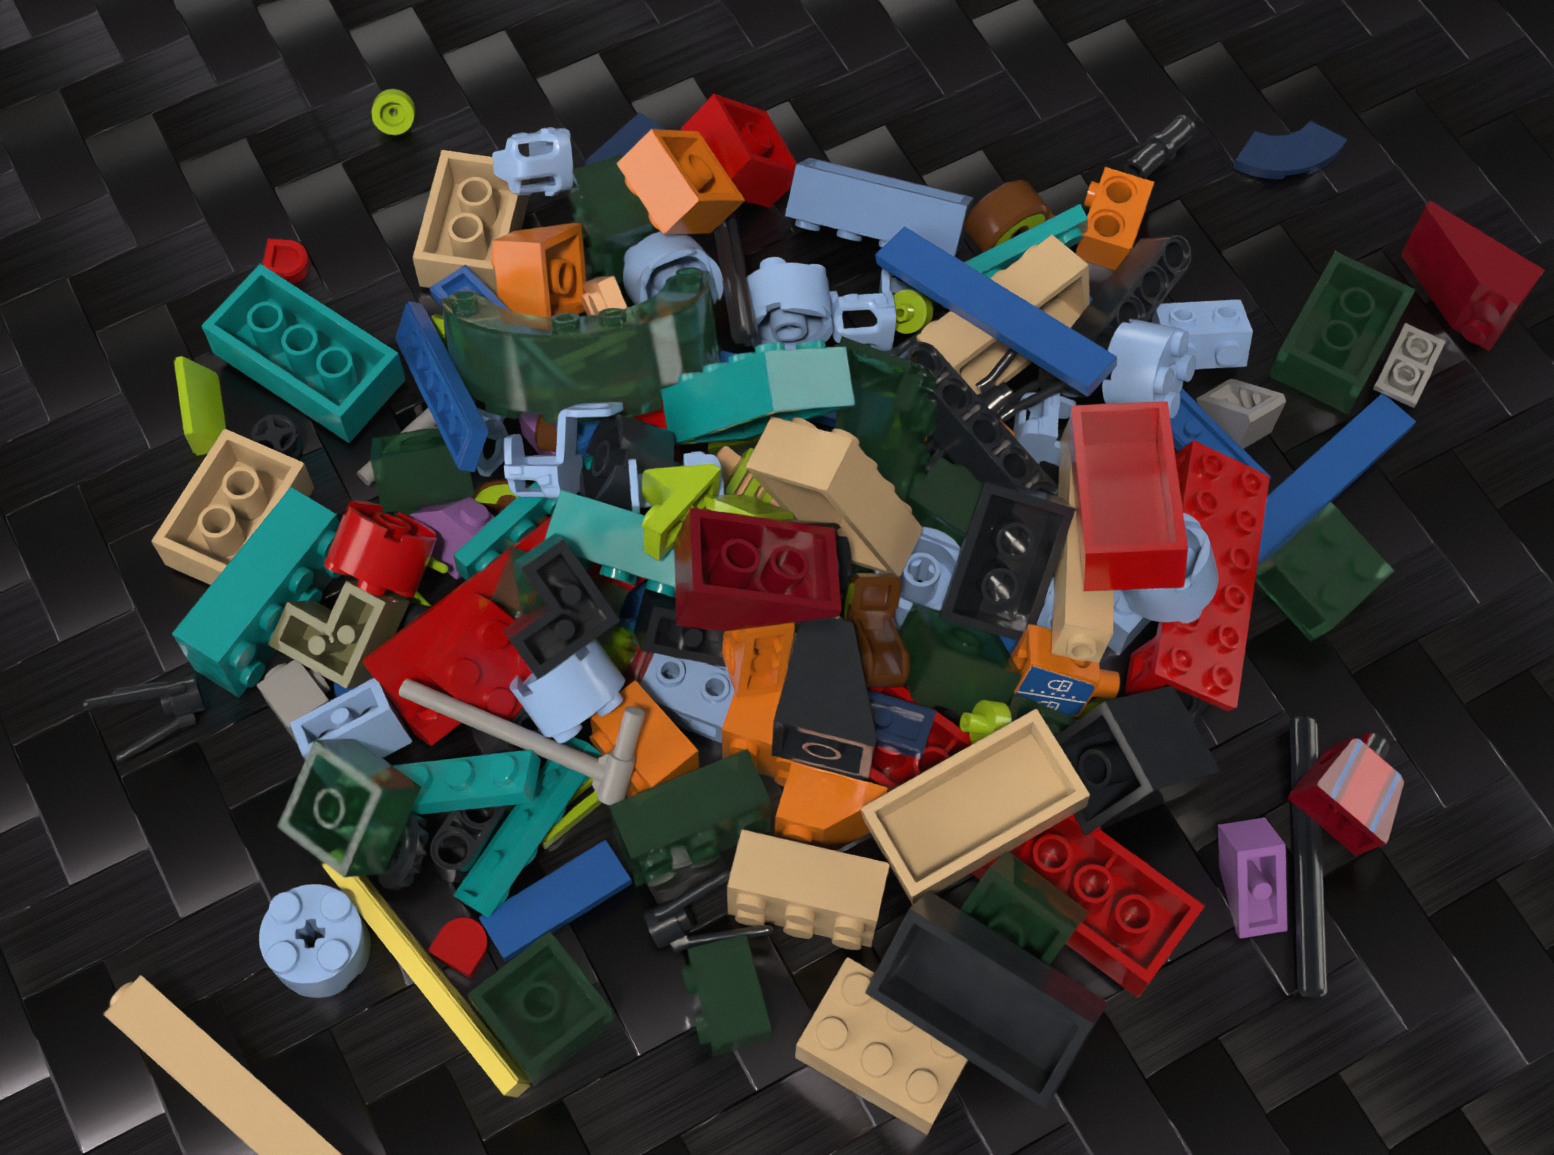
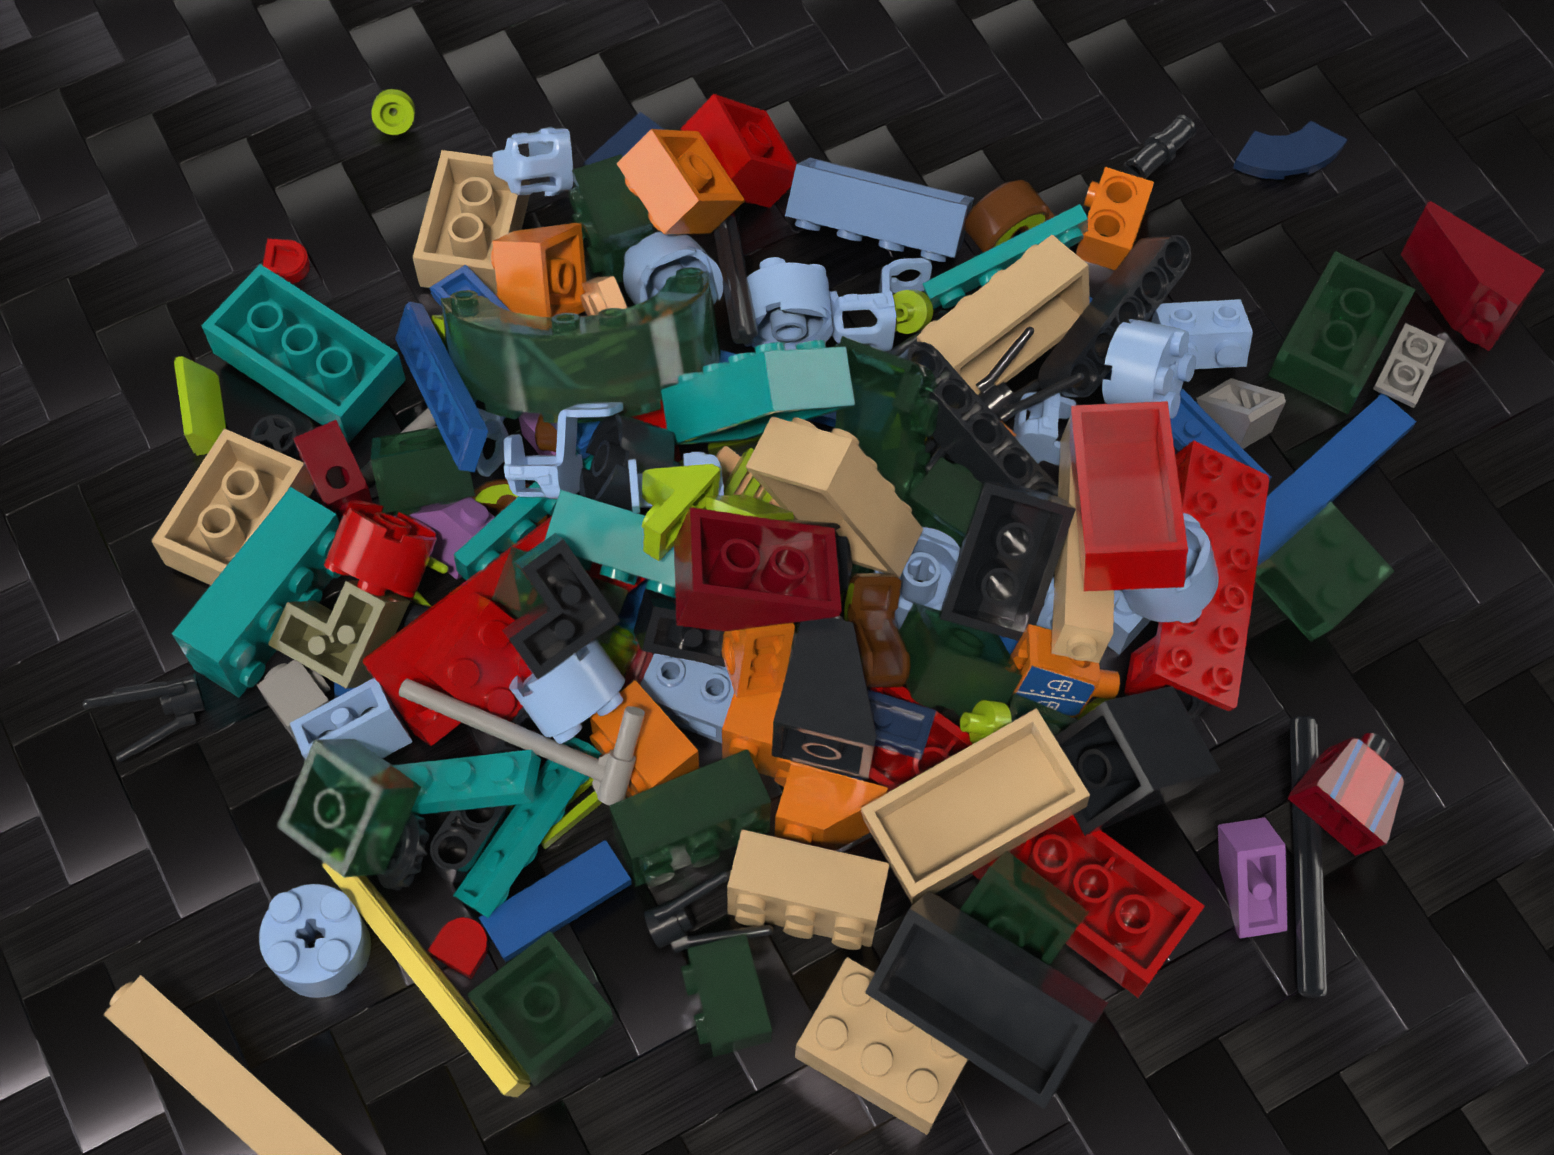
blue tile [875,226,1117,397] -> none
none -> dark red torso [293,420,373,521]

